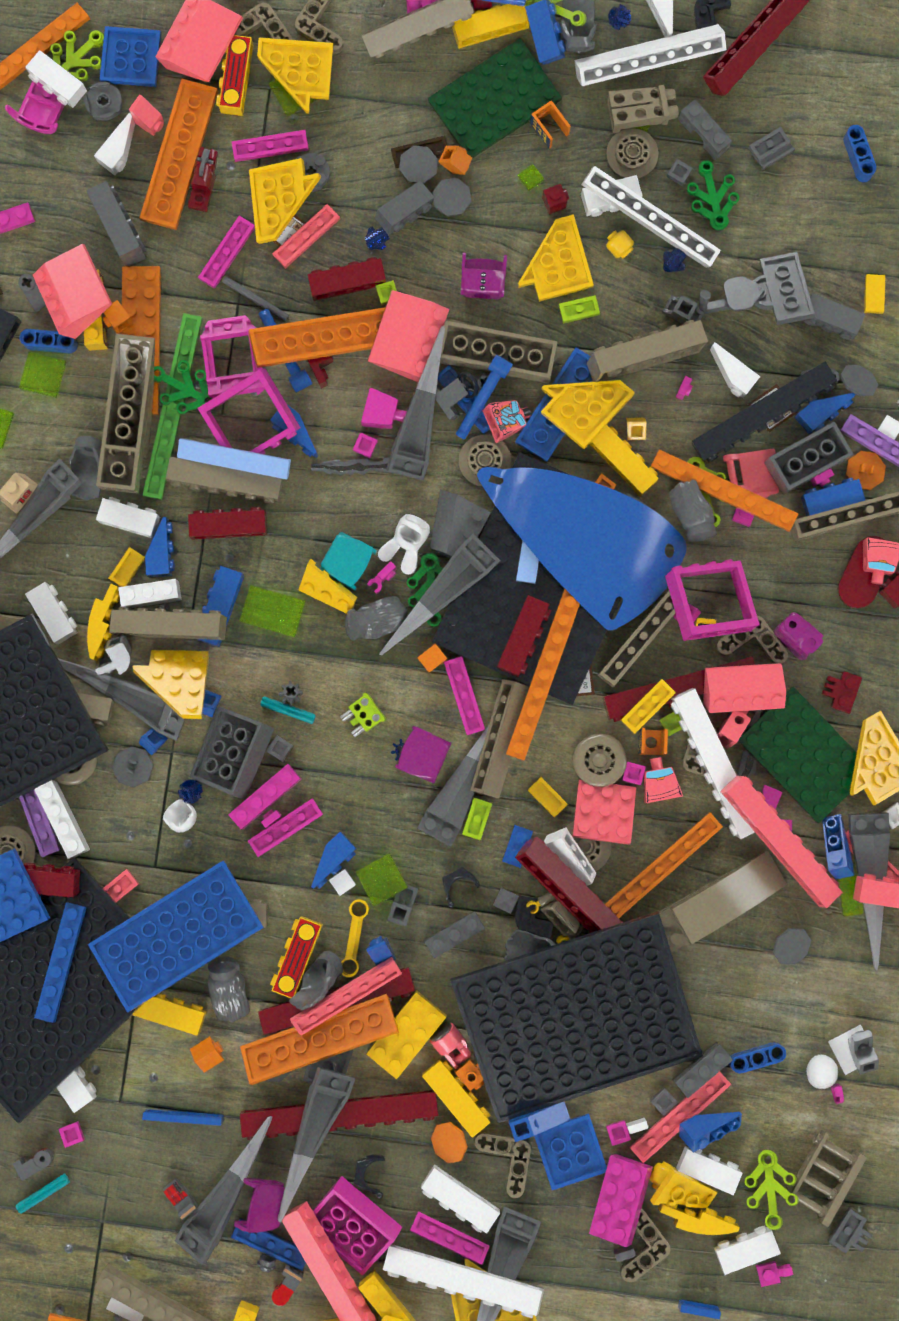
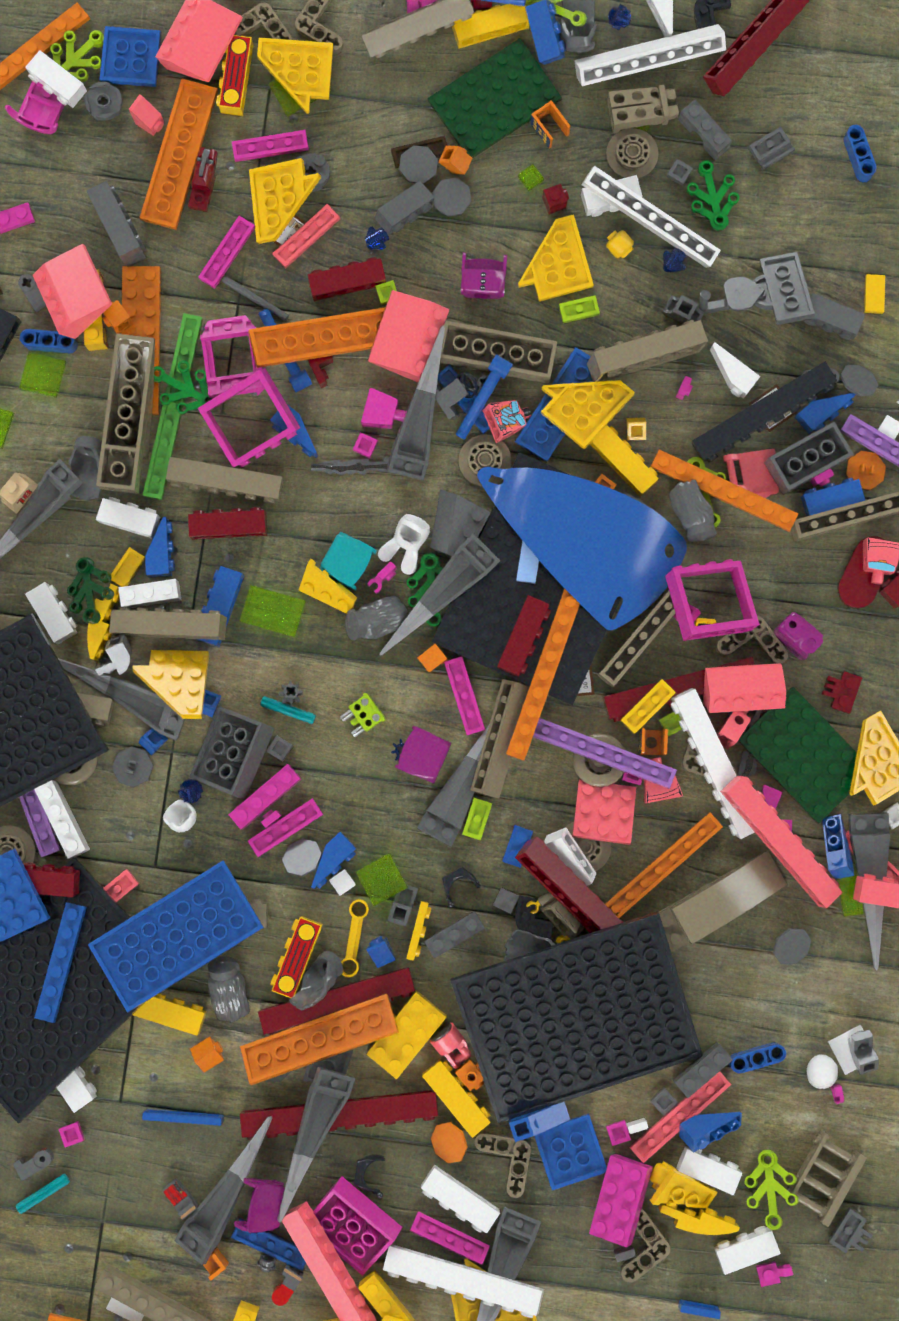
white slope [94,113,135,175] -> none
light blue tile [177,438,291,479] -> none
coral tile [290,957,402,1036] -> none
yellow tile [527,777,568,818] -> none
dark pink plate [732,508,754,527] -> none
none -> dark green plant [67,557,114,624]
none -> orange panel [203,1247,229,1281]
none -> piece [282,839,322,877]
none -> yellow plate [406,901,431,961]
none -> medium lavender plate [533,718,677,789]

